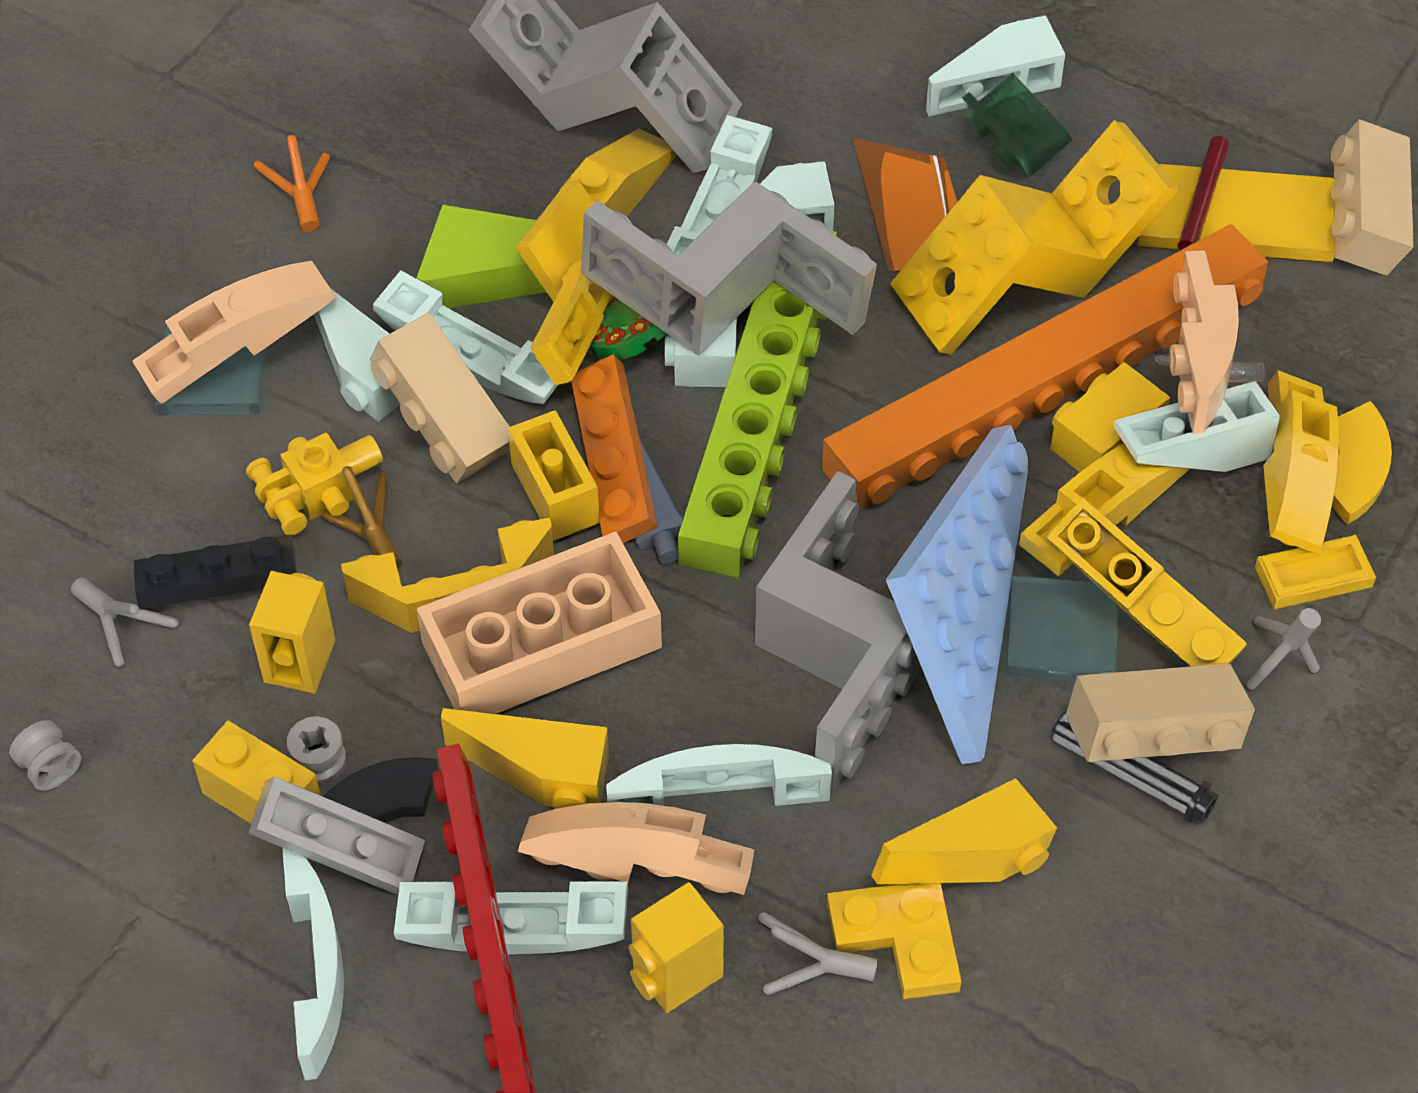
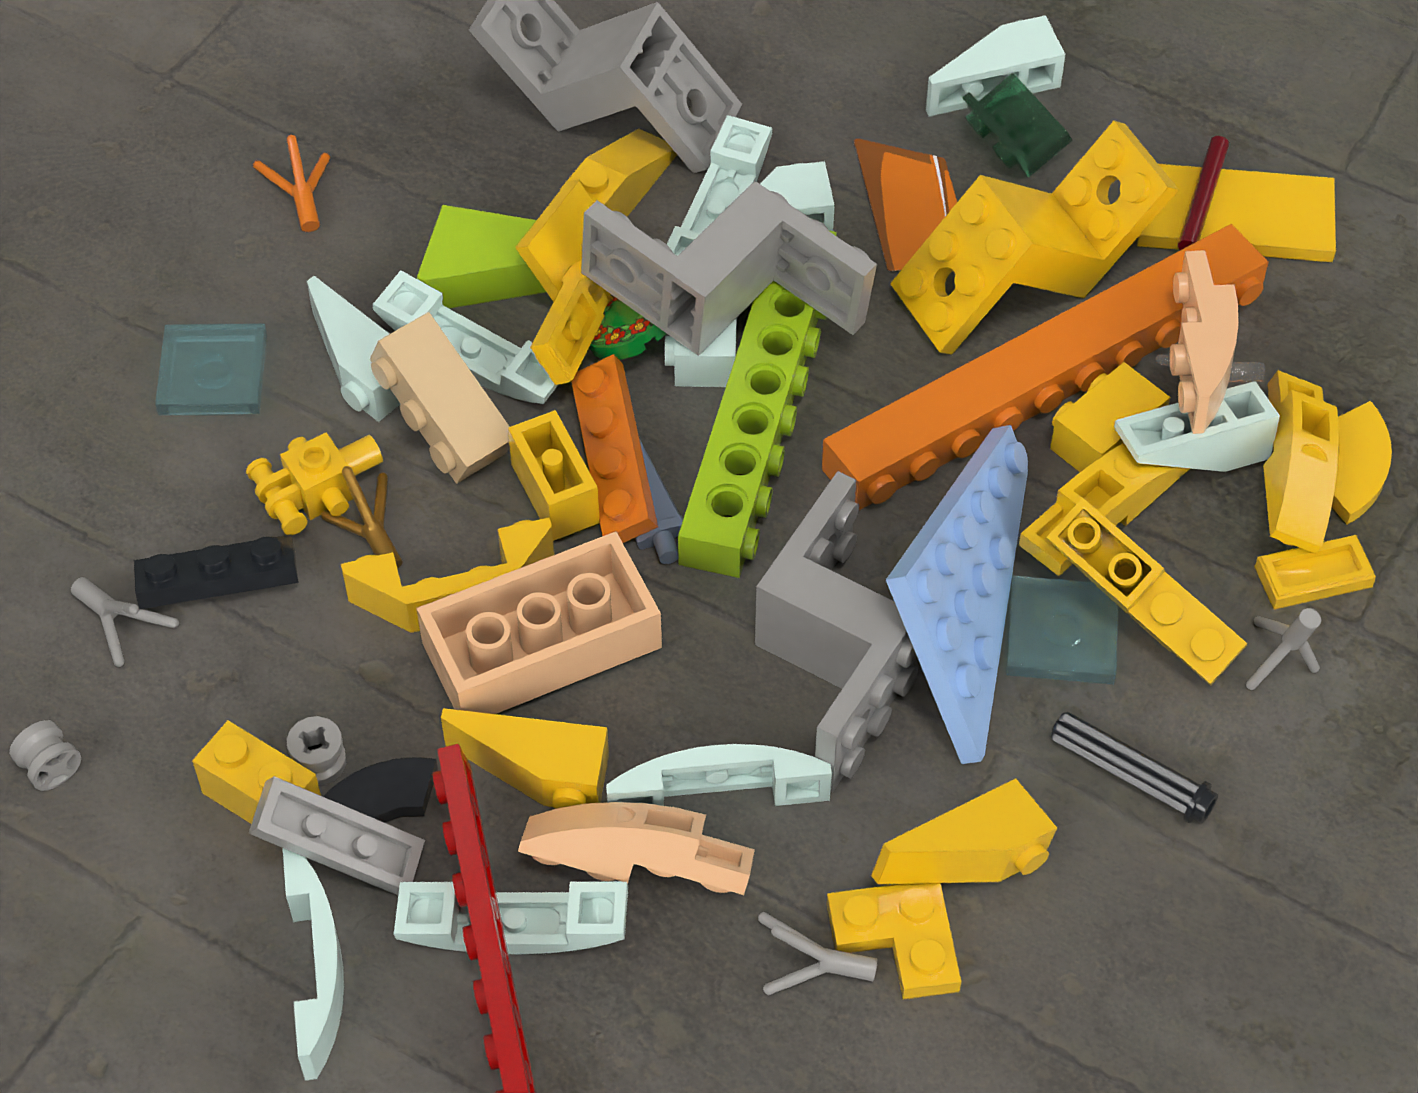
light nougat slope [133,261,337,404] -> none
yellow brick [249,571,336,694] -> none
yellow brick [629,882,724,1014] -> none
tan brick [1066,664,1255,762] -> none
tan brick [1331,119,1413,276] -> none

